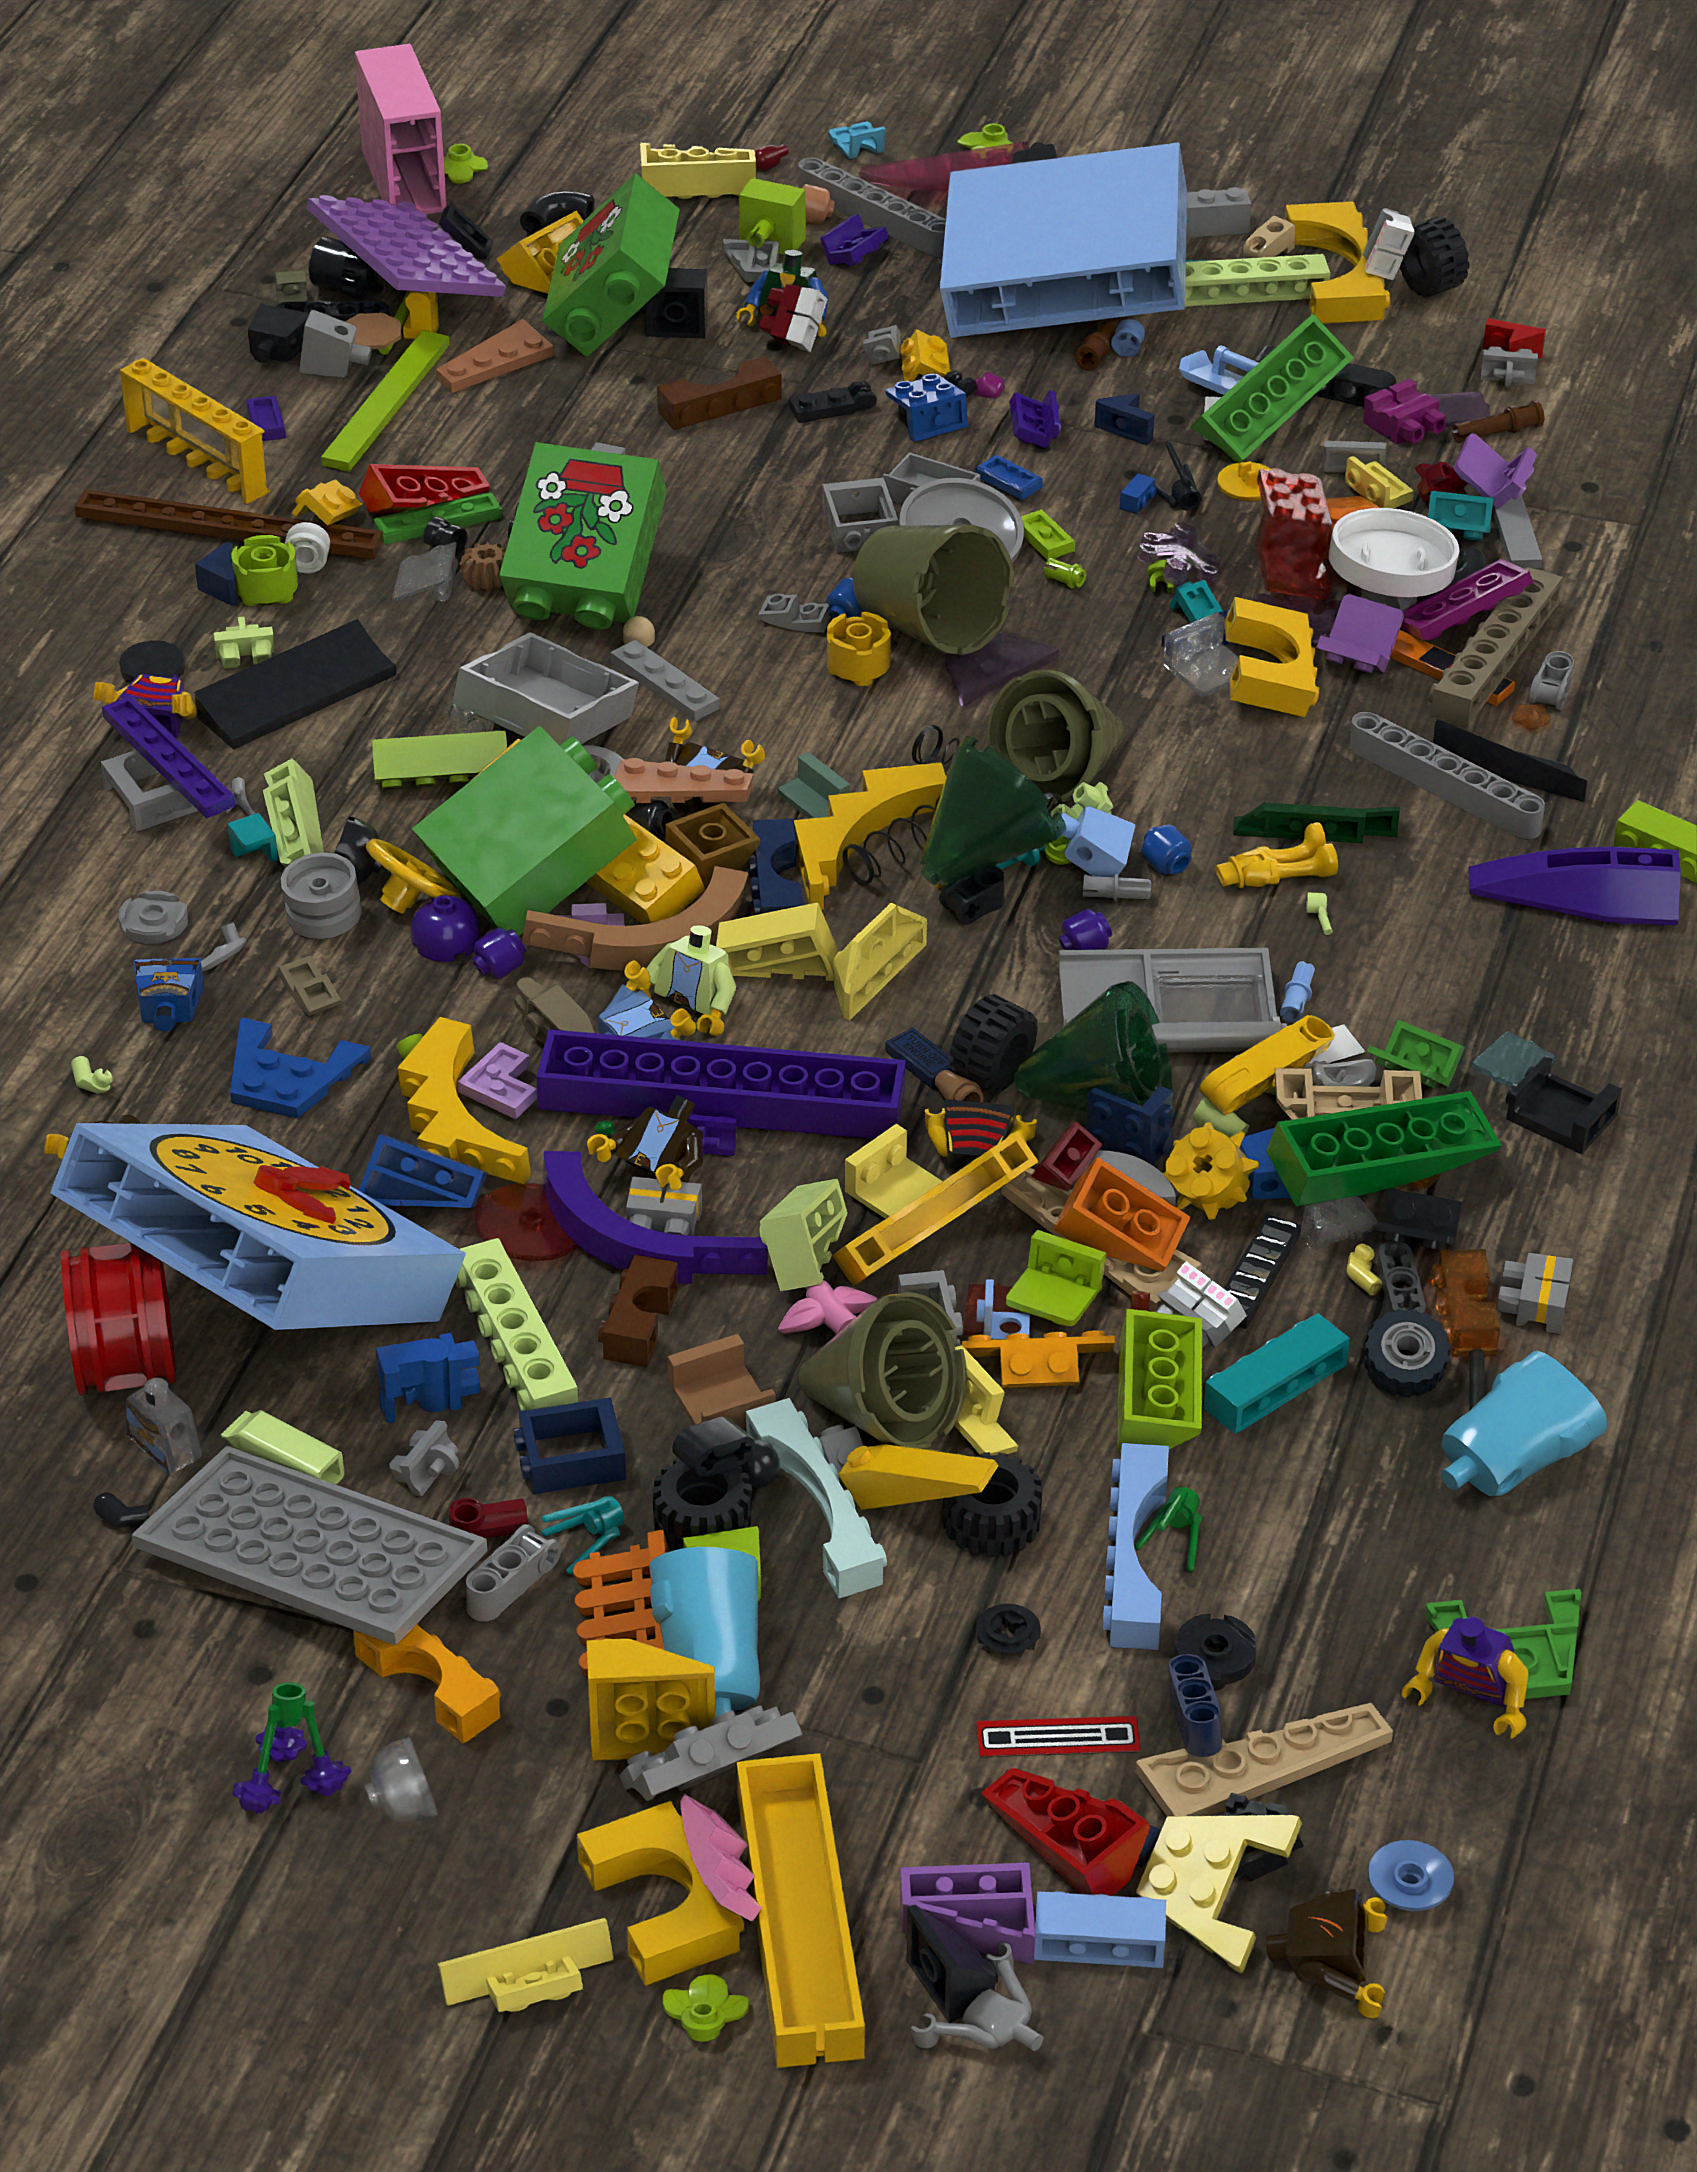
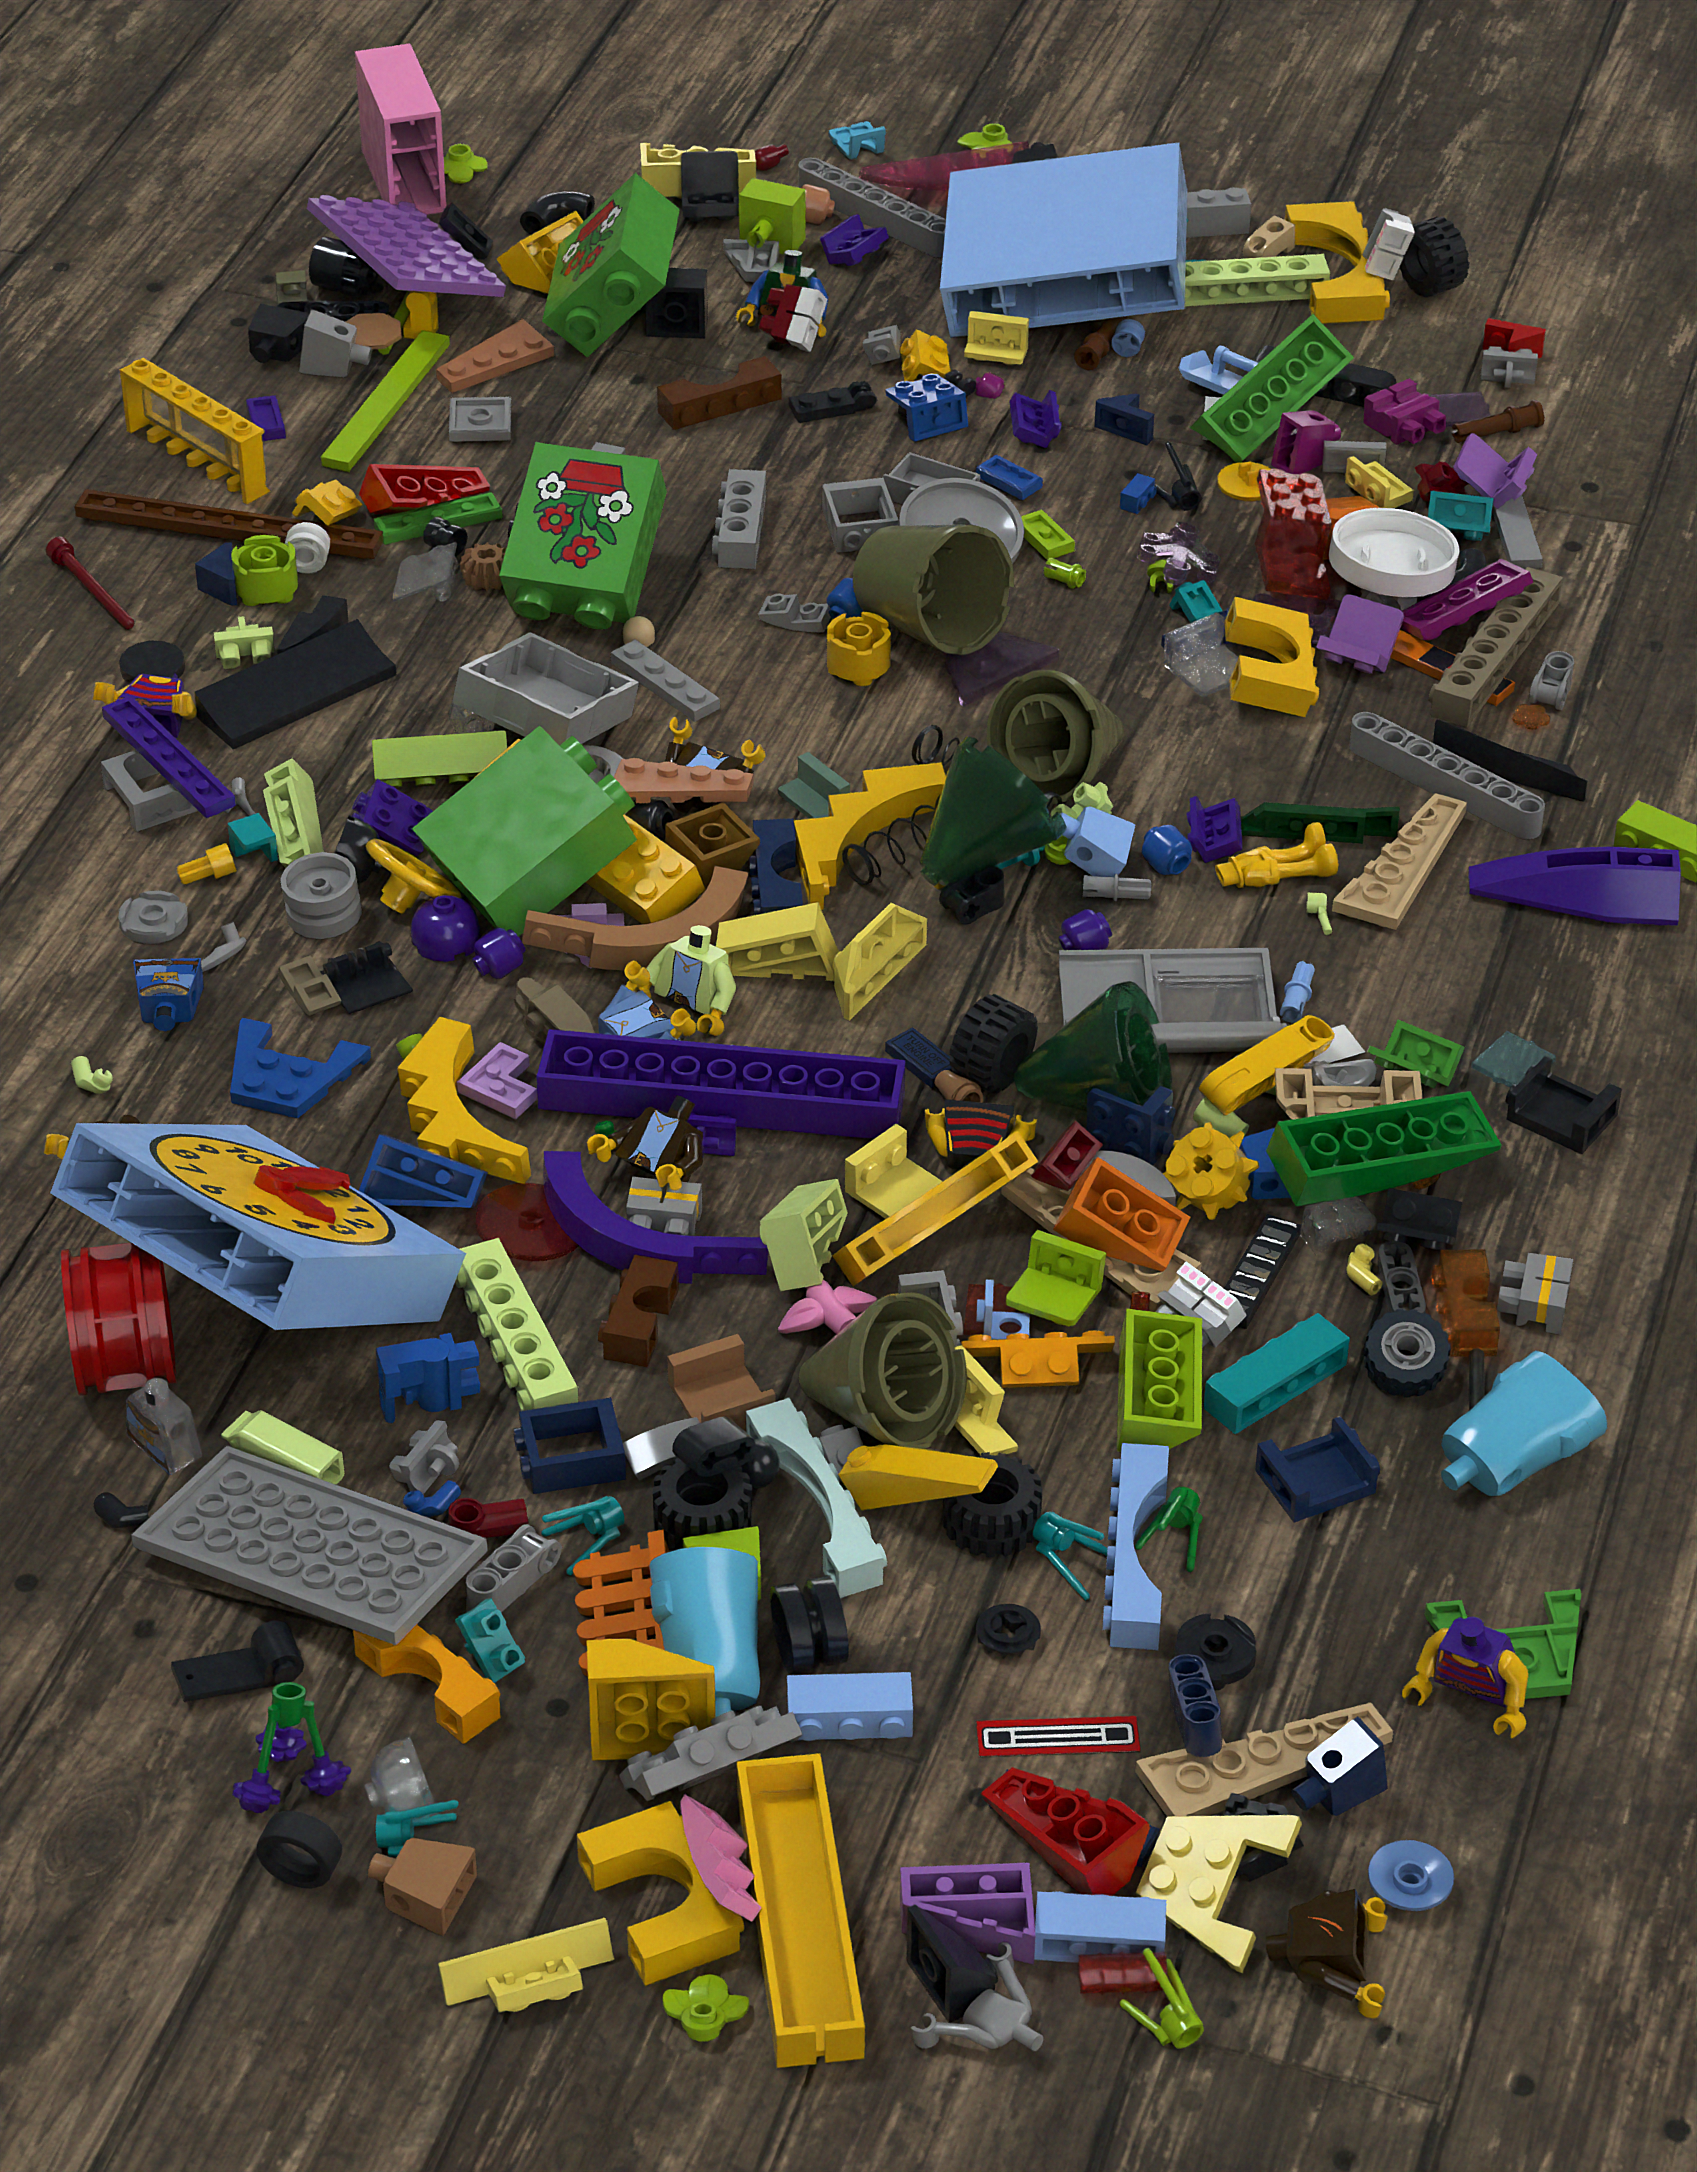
none -> dark red piece [46,537,135,629]
none -> black door [171,1621,304,1702]
none -> yellow piece [177,843,237,884]
none -> black tyre [256,1810,343,1889]
none -> black slope [277,595,349,655]
none -> black hinge [320,941,413,1014]
none -> dark purple bracket [352,779,433,856]
none -> medium nougat torso [368,1838,477,1936]
none -> teal plant [376,1800,459,1857]
none -> blue arm [403,1481,461,1517]
none -> light grey plate [449,397,511,441]
none -> teal hips [455,1598,525,1683]
none -> light grey slope [623,1417,700,1481]
none -> black bracket [681,151,739,221]
none -> light grey brick [712,469,766,569]
none -> black wheel [770,1575,849,1674]
none -> light blue brick [787,1672,913,1741]
none -> light yellow bracket [964,311,1029,365]
none -> teal plant [1033,1511,1107,1600]
none -> clear red axle [1078,1950,1168,1995]
none -> lime plant [1119,1948,1204,2049]
none -> dark purple bracket [1187,796,1243,863]
none -> dark blue panel [1255,1416,1380,1523]
none -> magenta torso [1271,410,1341,478]
none -> dark blue torso [1291,1716,1388,1816]
none -> tan wing [1332,793,1467,930]

